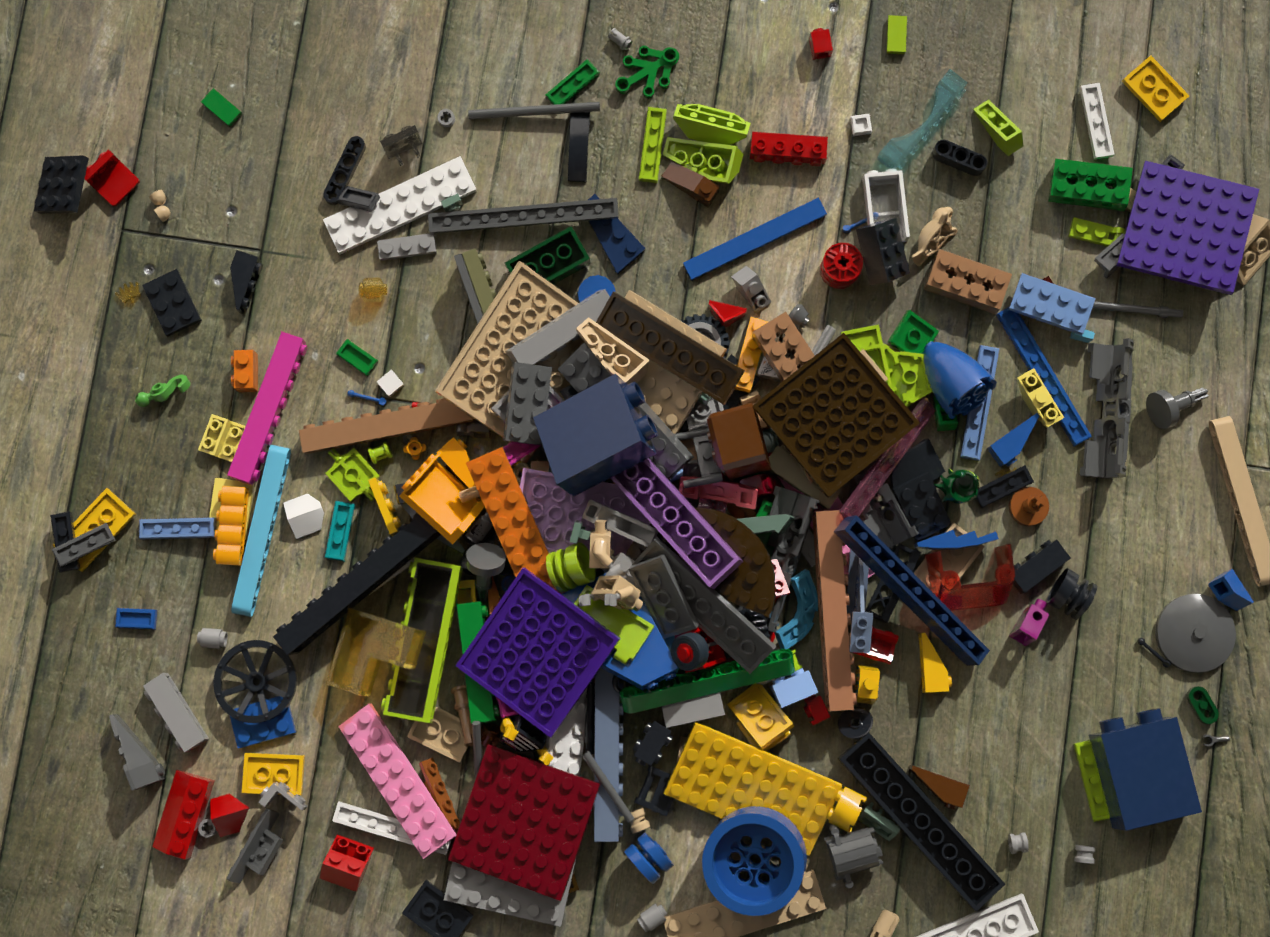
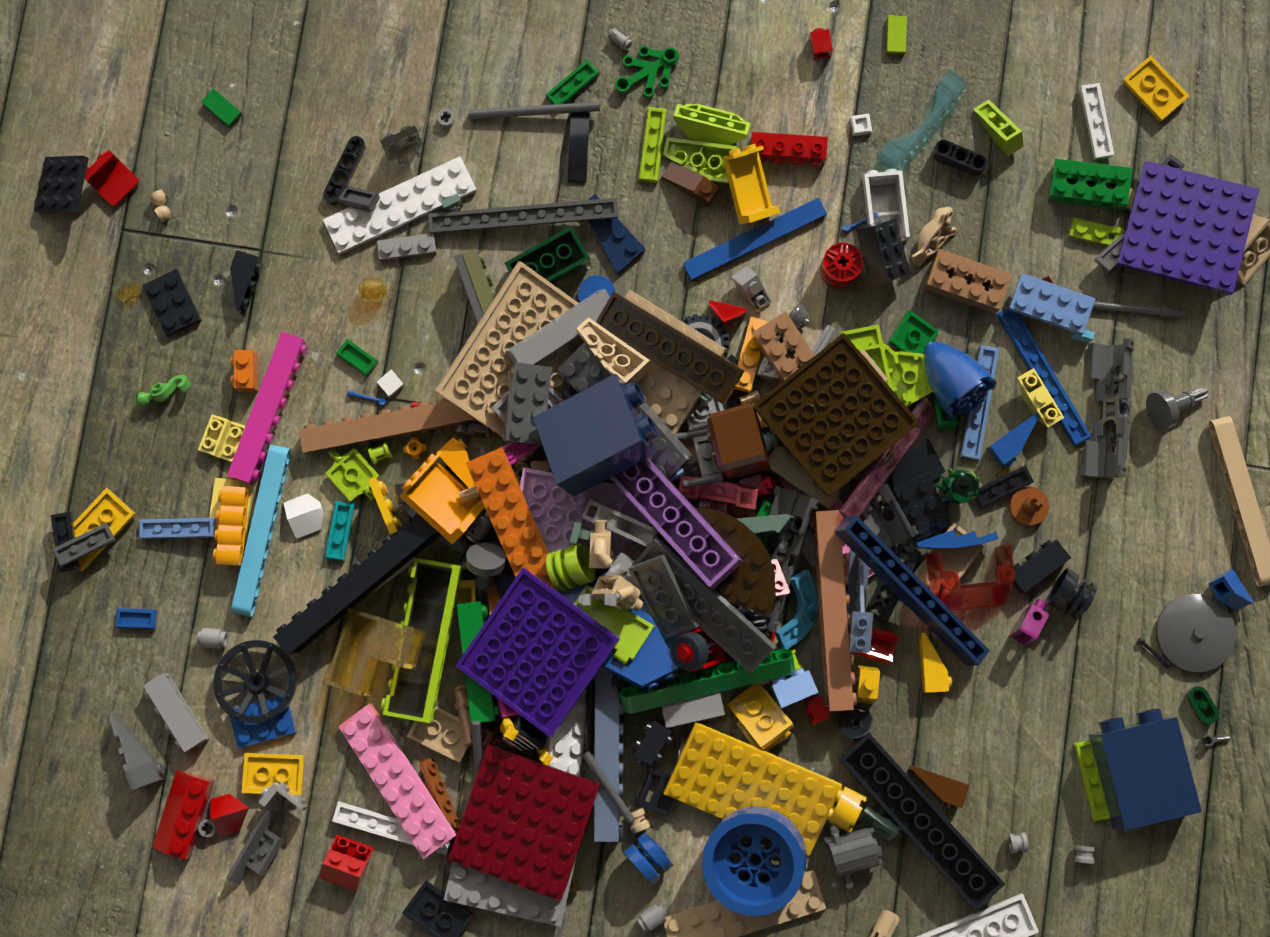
none -> yellow panel [722,144,780,224]

